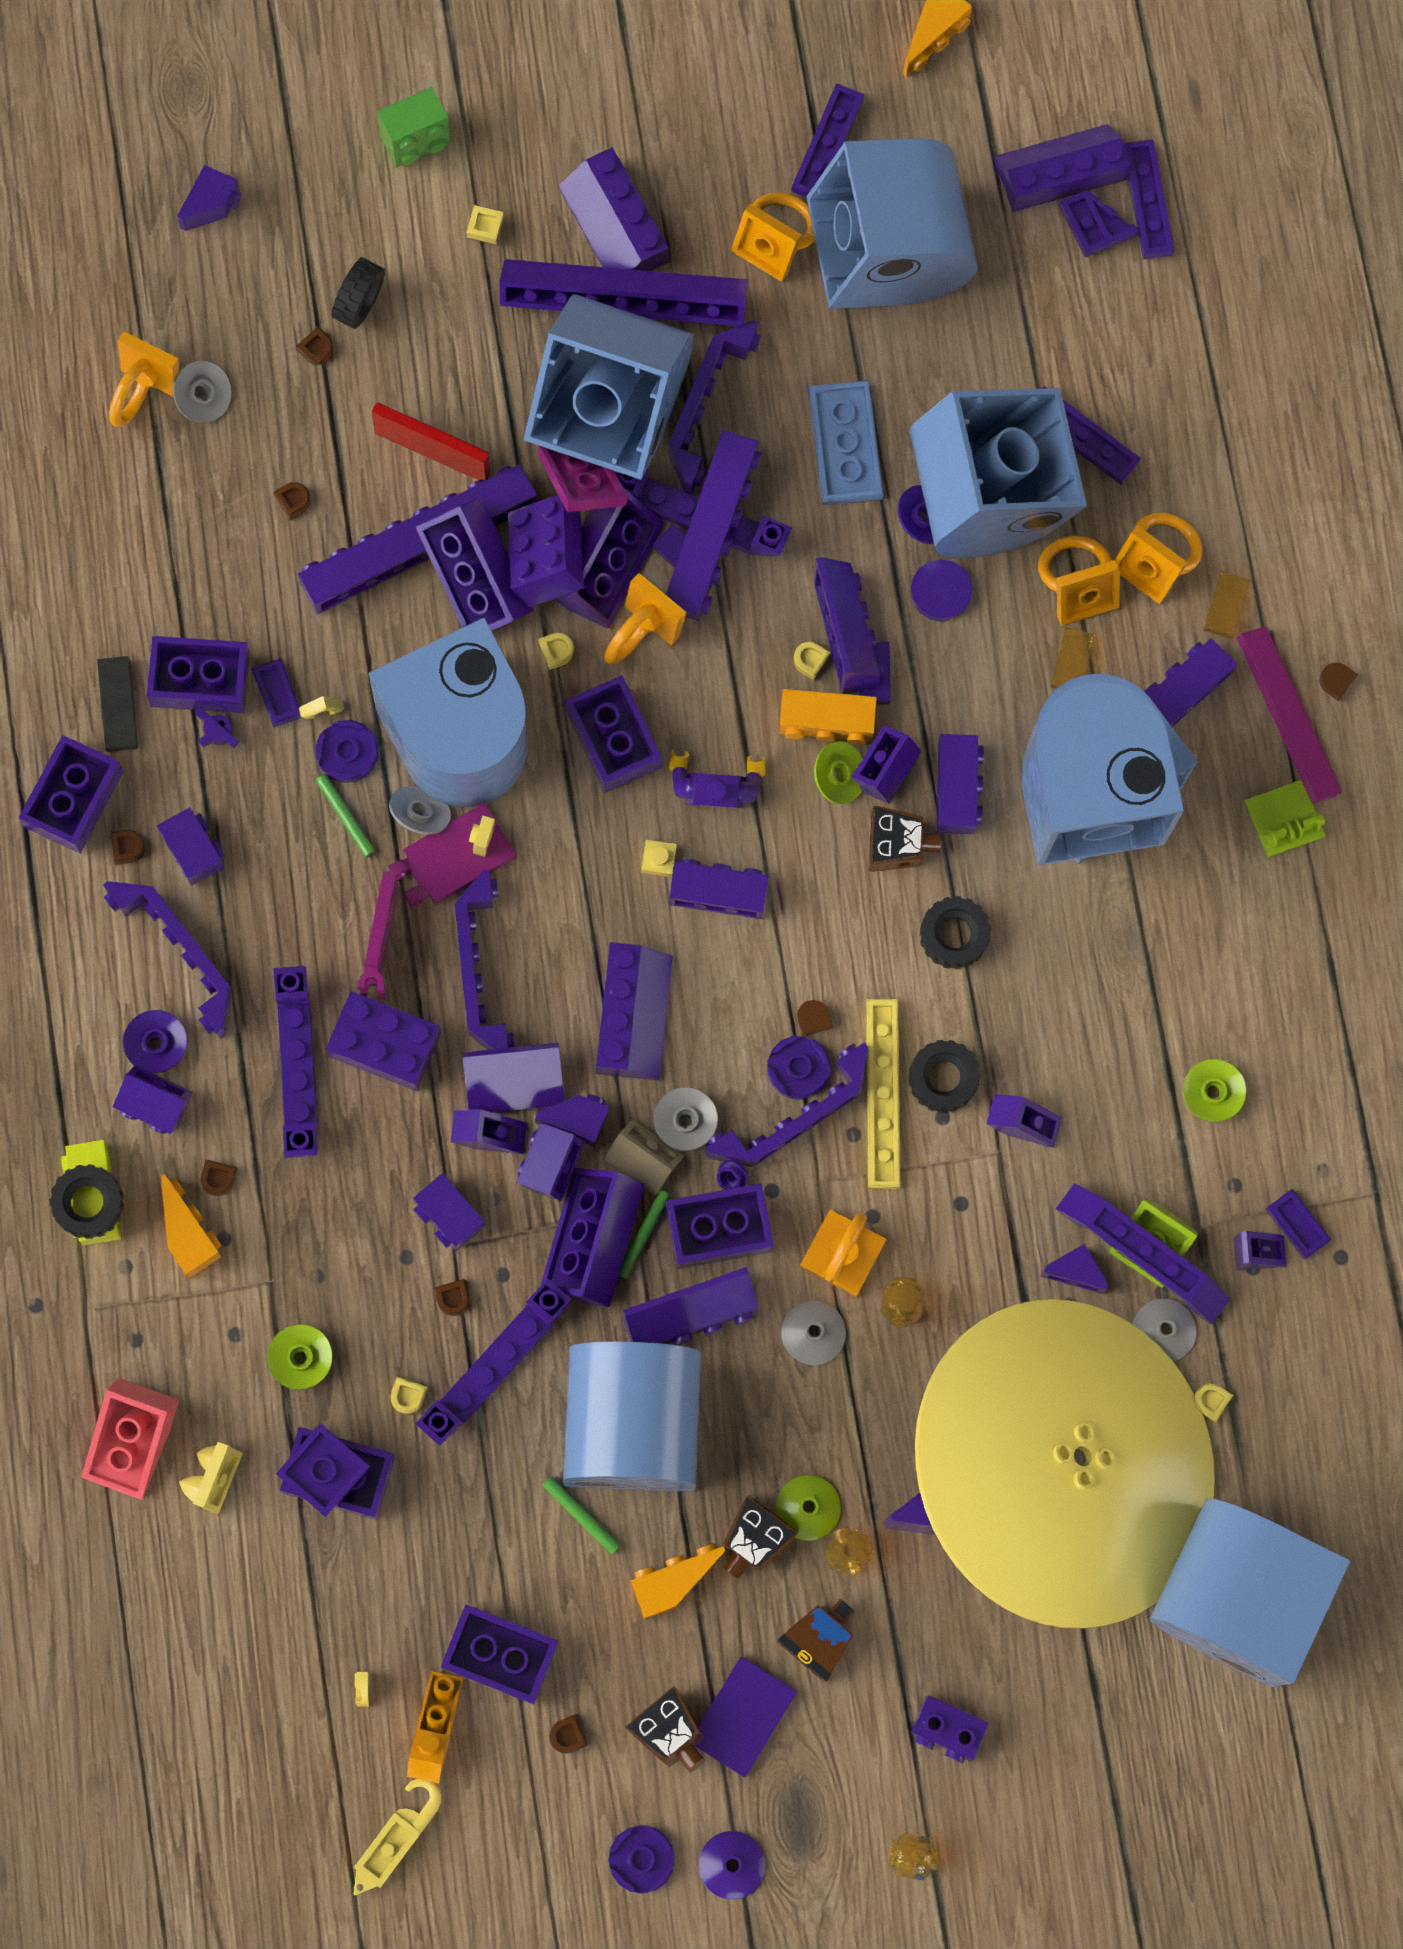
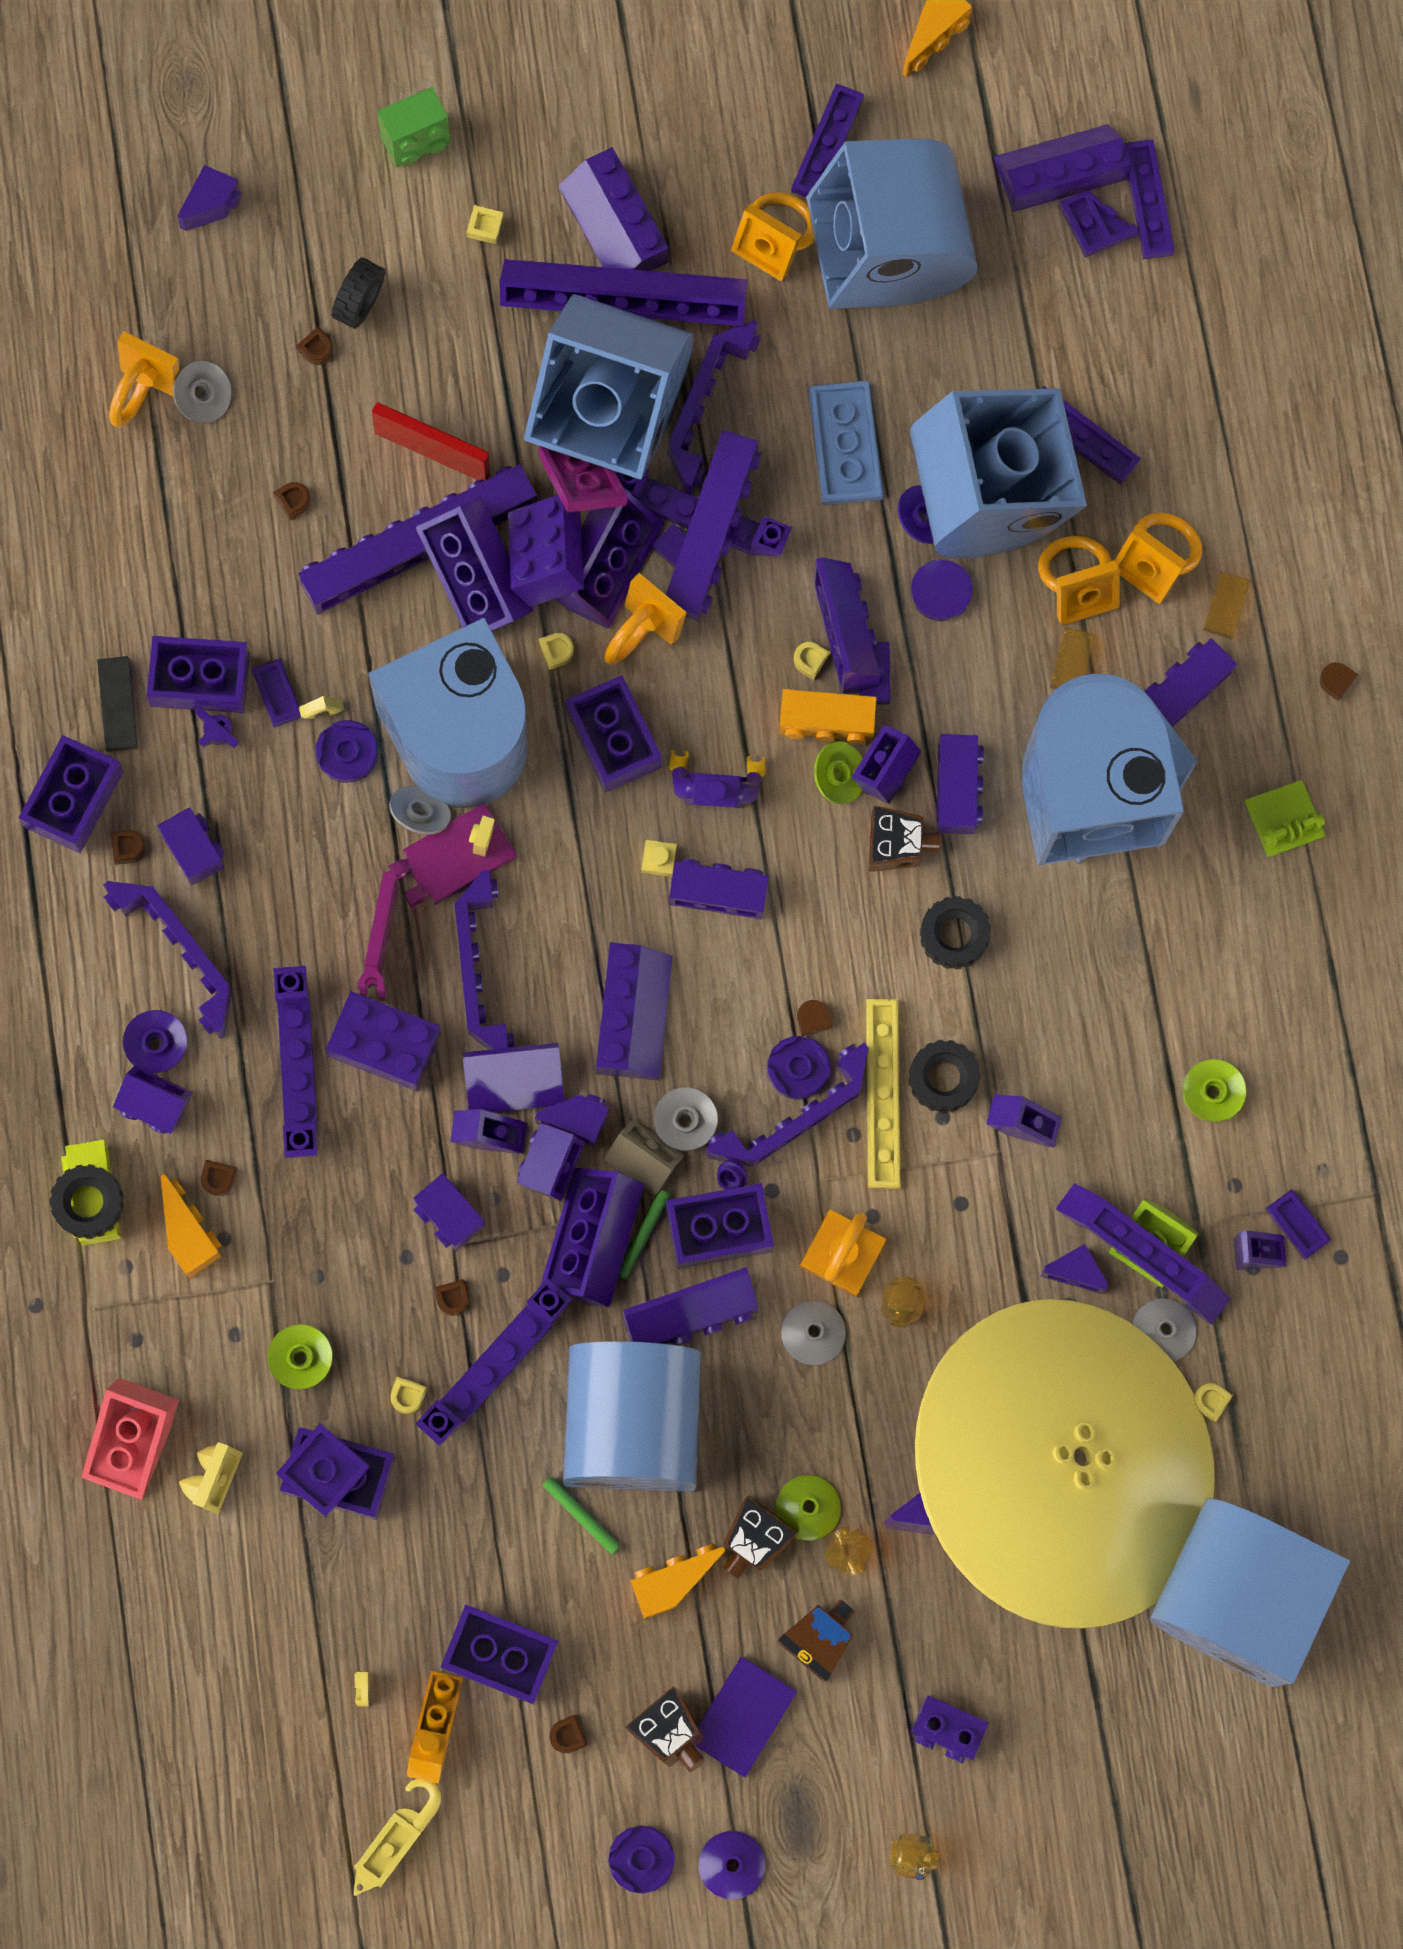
bright green bar [315,774,376,858] -> none
magenta tile [1236,626,1342,804] -> none

